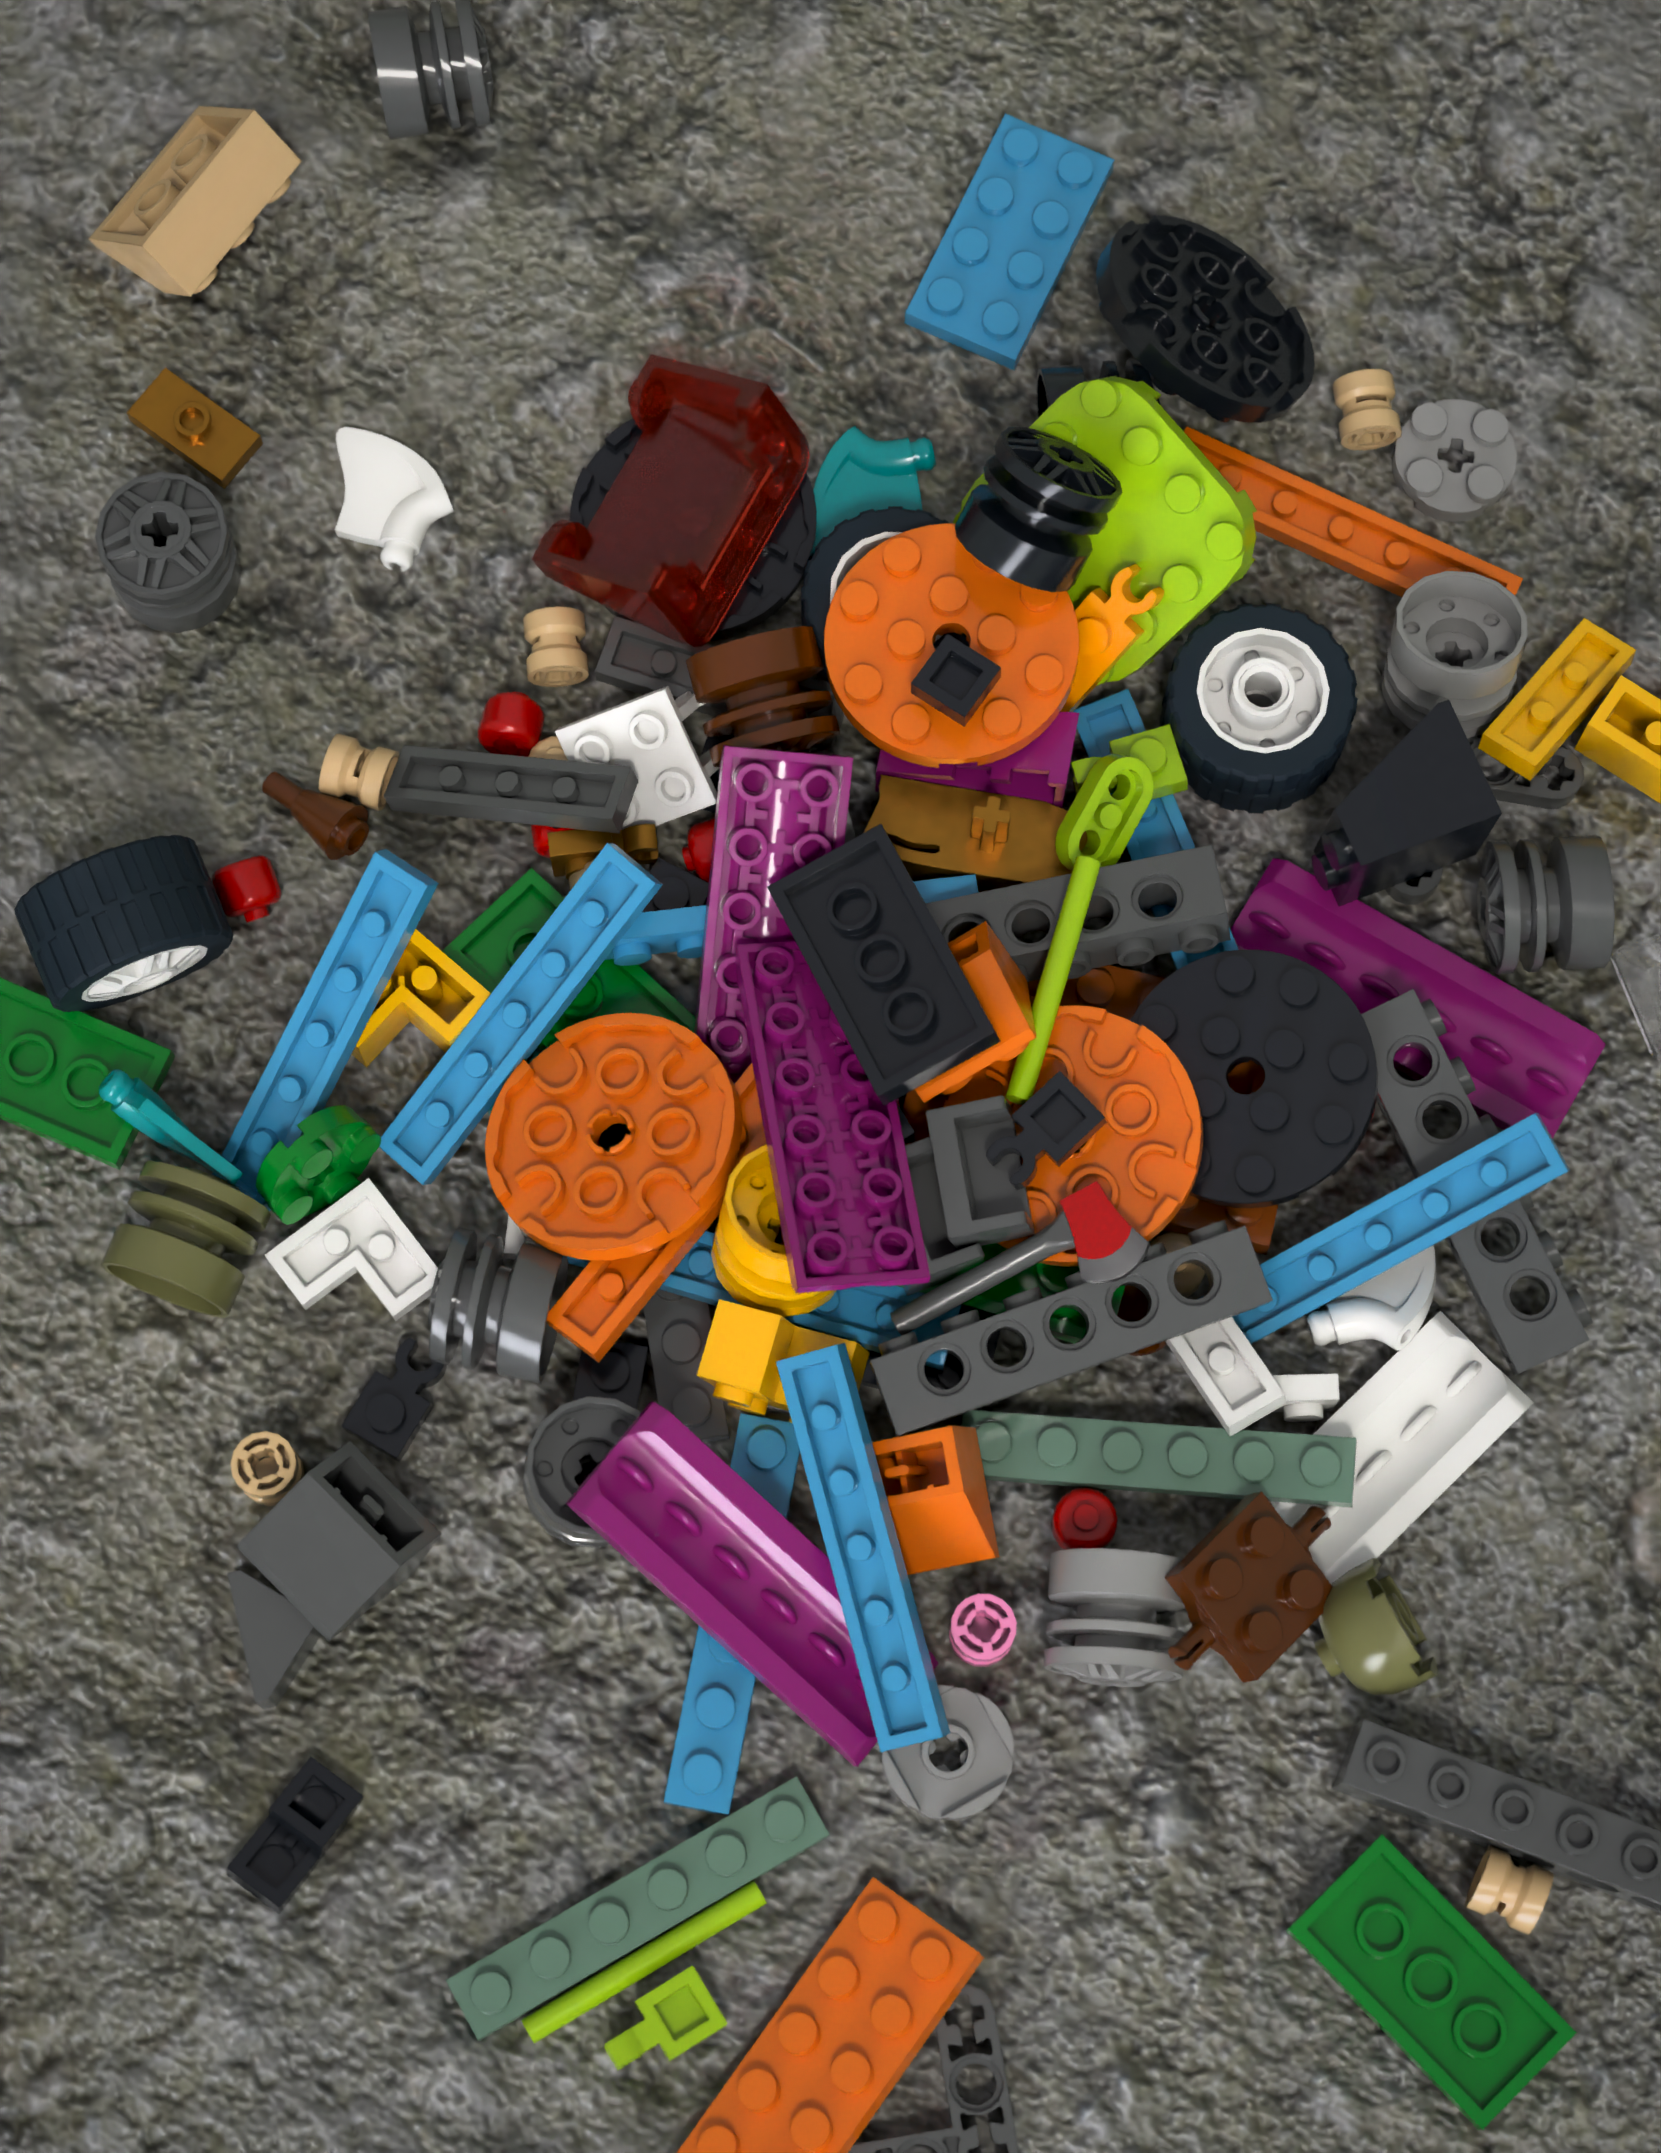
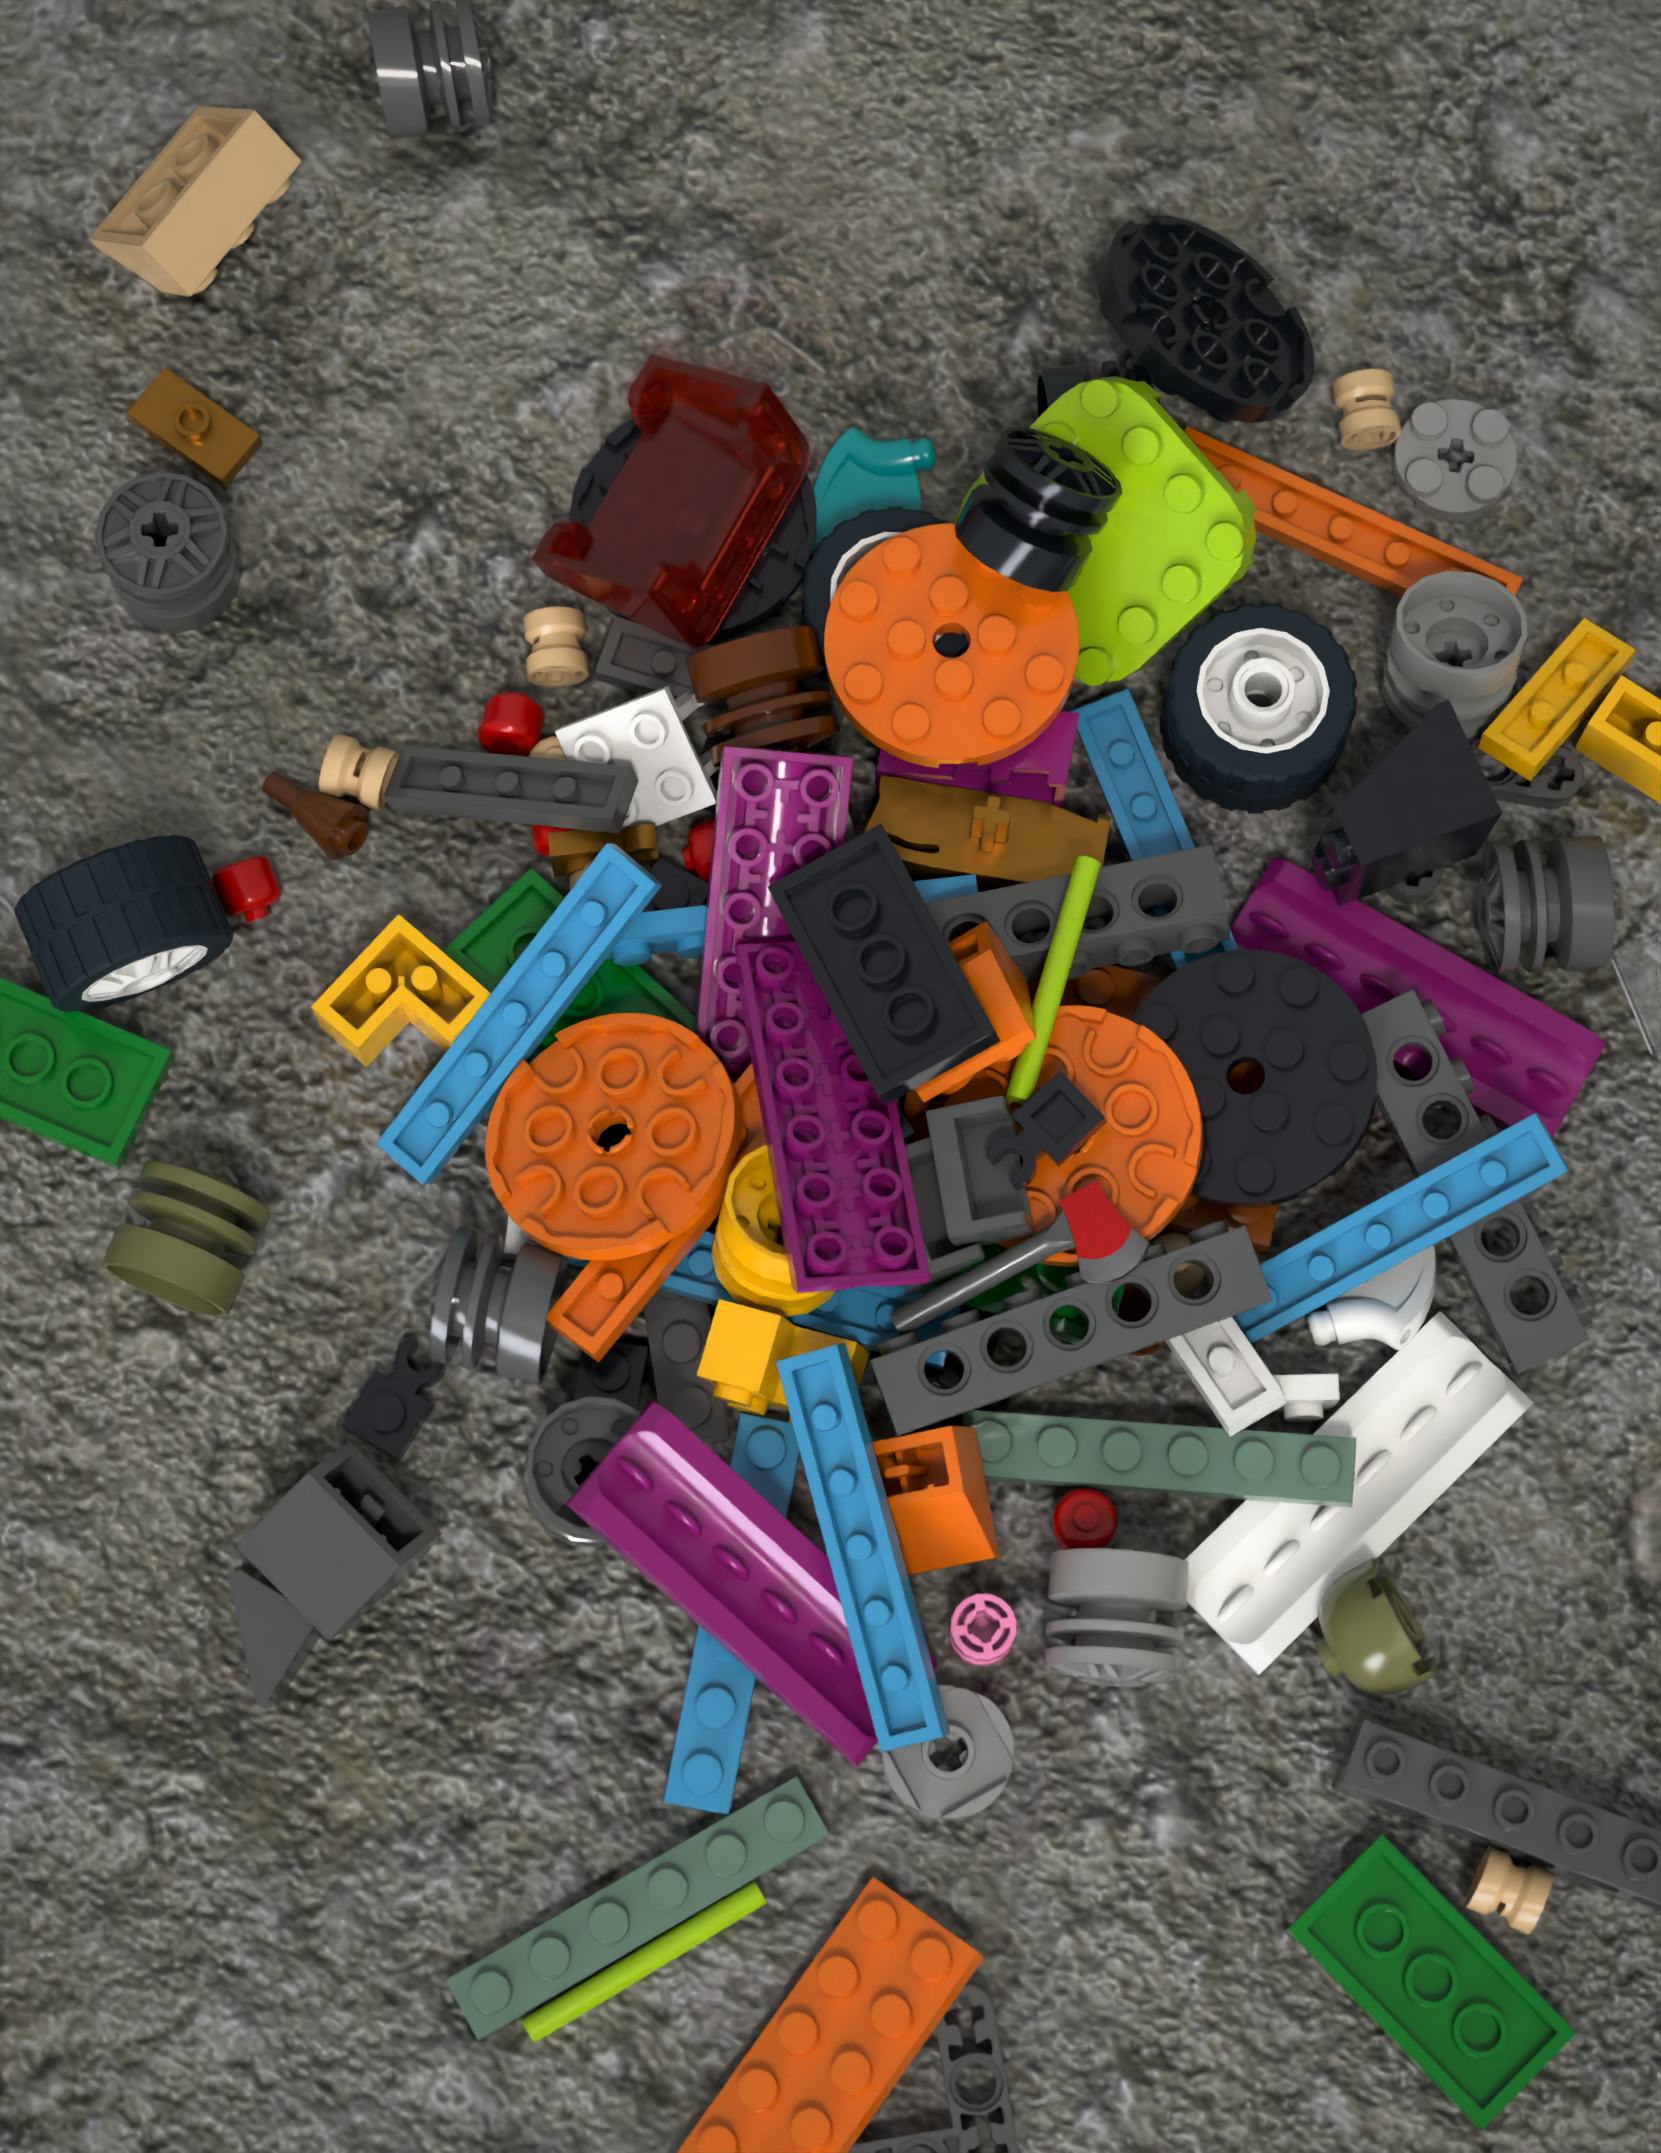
teal arm [99,1069,243,1185] -> none
dark azure plate [212,849,439,1211] -> none
black slope [226,1757,364,1914] -> none
tan wheel [231,1431,304,1506] -> none
green plate [256,1105,381,1225] -> none
white plate [265,1178,438,1321] -> none
white arm [335,427,454,572] -> none
lime plate [604,1965,728,2071] -> none
dark azure plate [905,113,1115,370] -> none
black plate [911,634,1001,727] -> none
lime plate [1055,754,1154,871] -> none
light orange plate [1061,564,1165,712] -> none
lime plate [1071,724,1188,800] -> none
reddish brown plate [1165,1491,1333,1683] -> none

